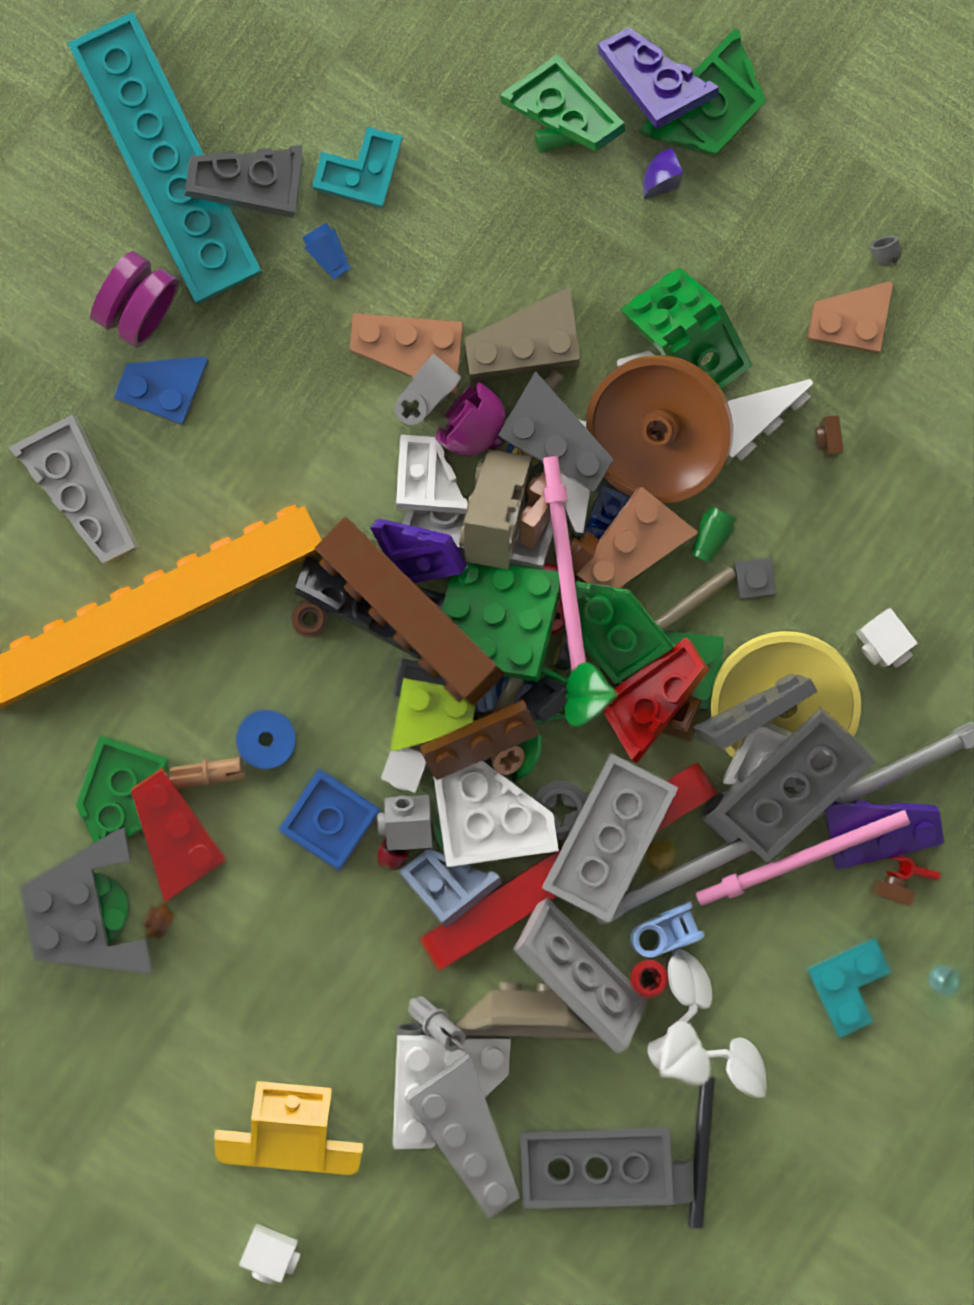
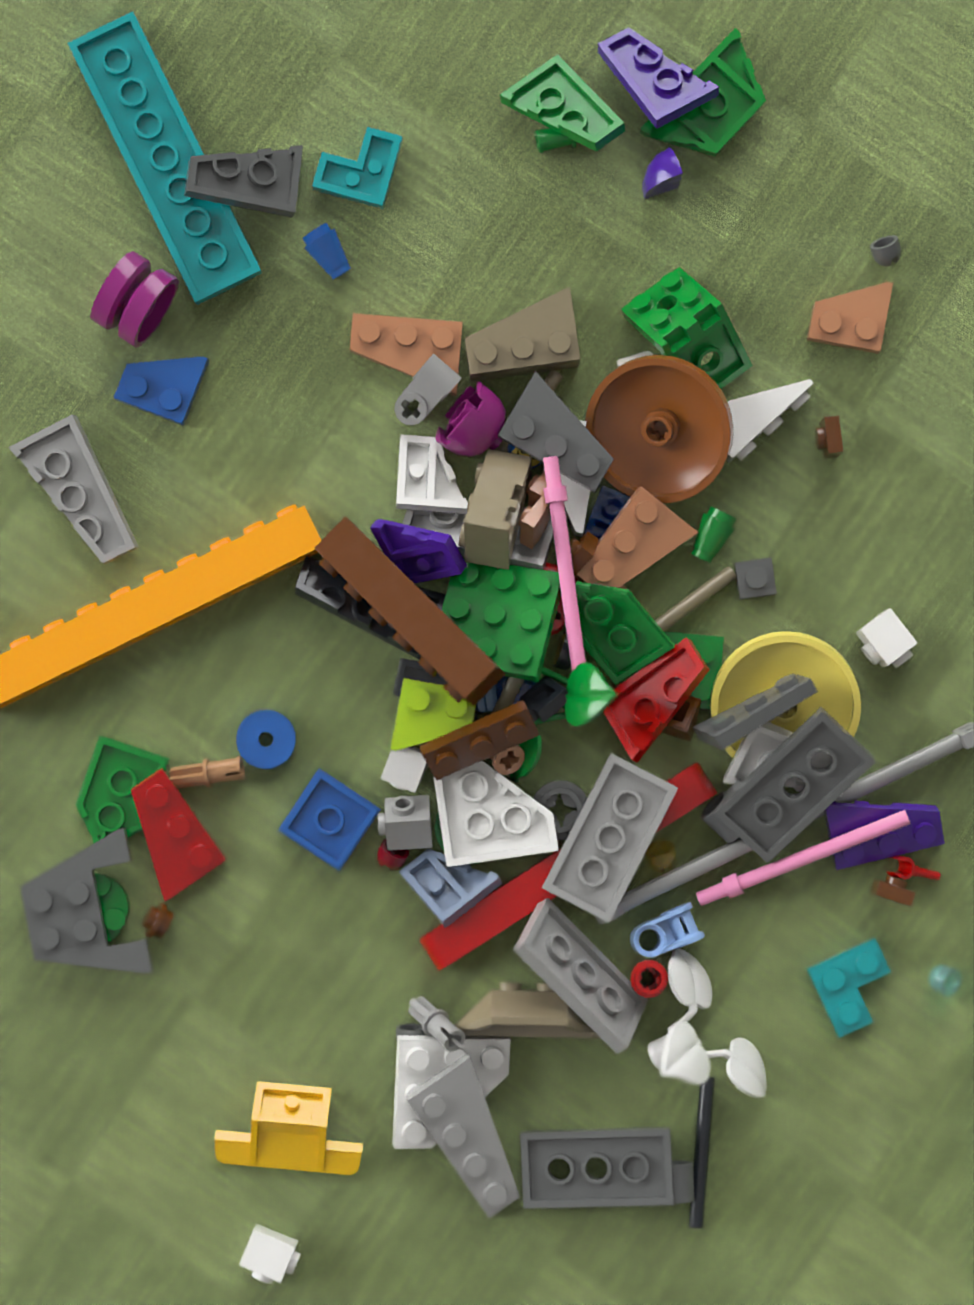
reddish brown plate [291,601,329,638] -> none

